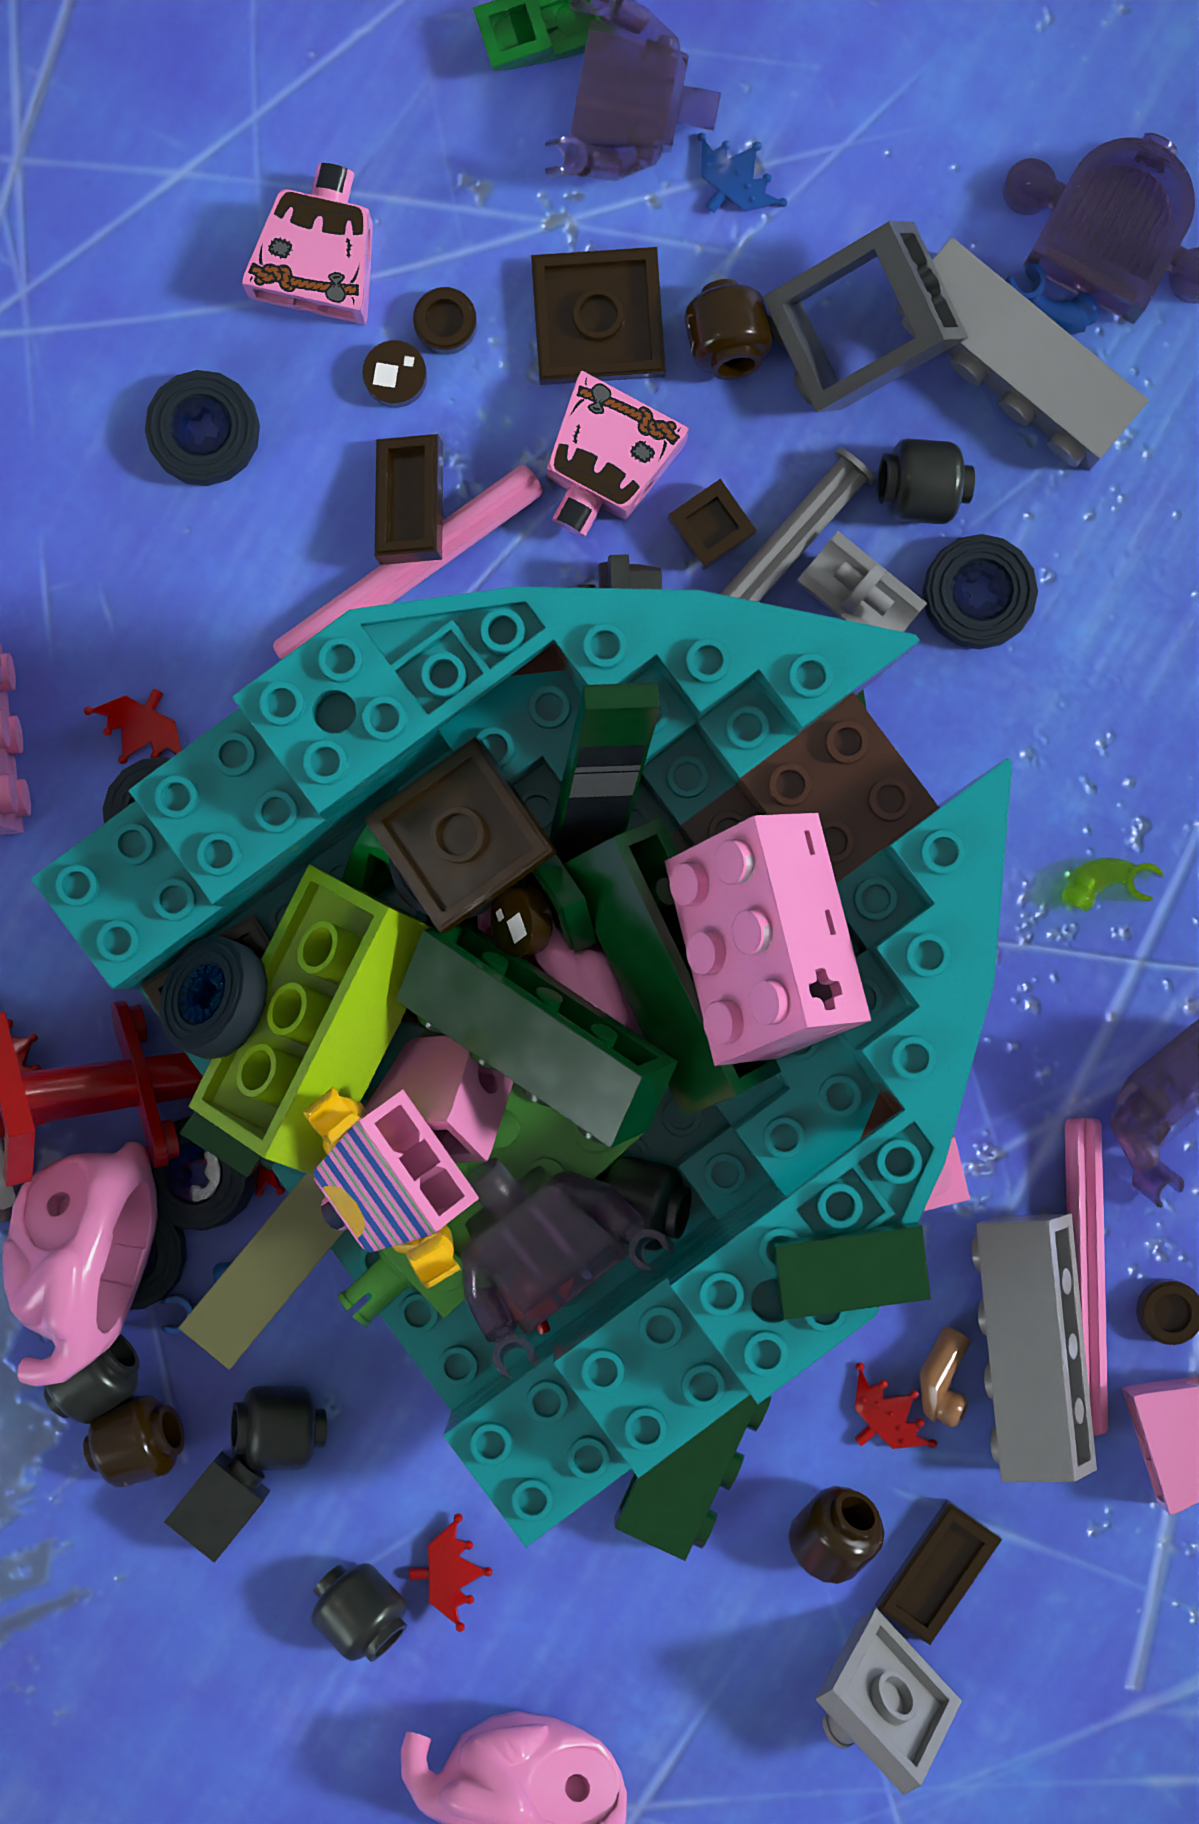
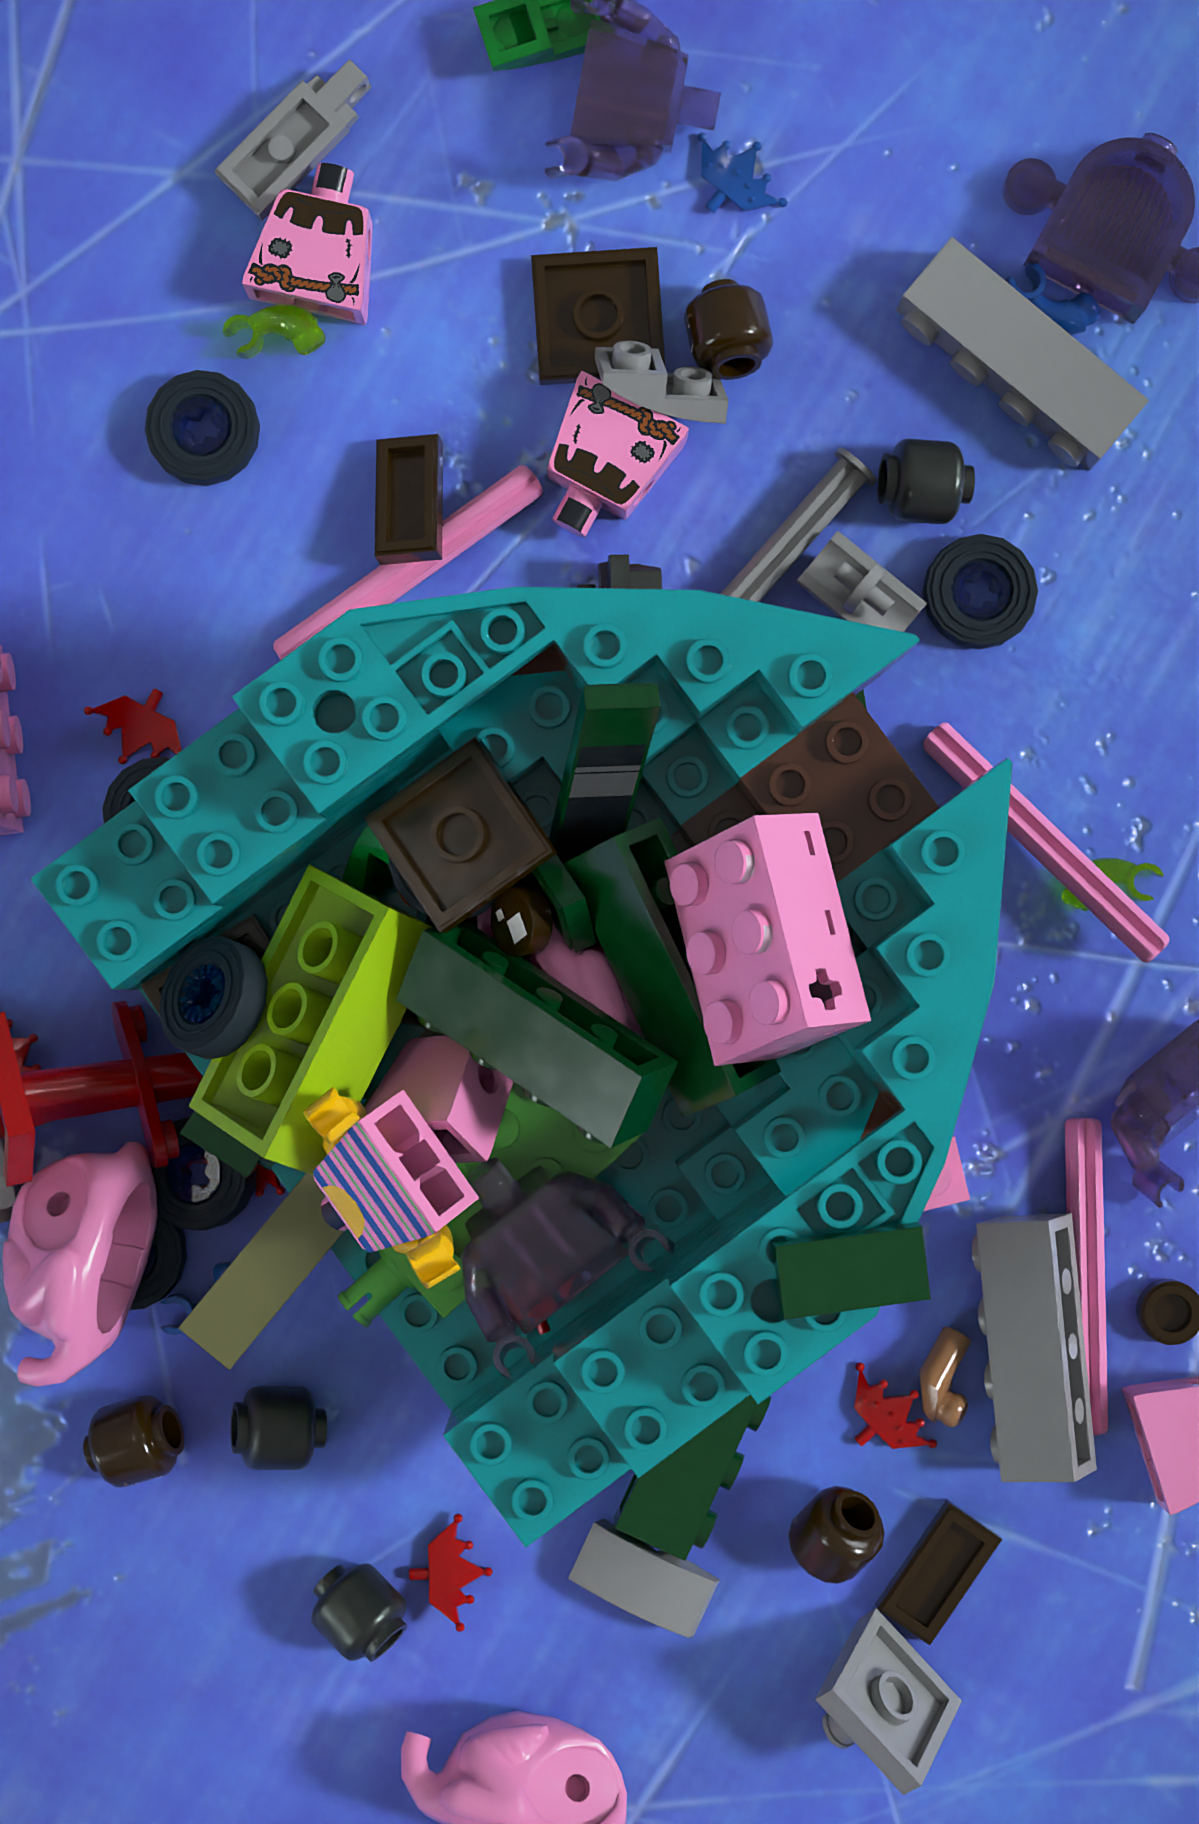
pearl dark grey head [44,1334,140,1424] -> none
pearl dark grey brick [164,1451,270,1563] -> none
dark brown tile [363,340,427,408] -> none
dark brown tile [413,287,477,355] -> none
pearl dark grey head [588,1156,692,1251] -> none
dark brown plate [668,478,757,570] -> none
dark grey window [763,221,968,412] -> none
none -> light grey hinge [214,59,371,221]
none -> clear neon green arm [222,305,325,359]
none -> light grey slope [568,1519,720,1638]
none -> light grey slope [595,341,728,424]
none -> bright pink axle [923,722,1170,963]

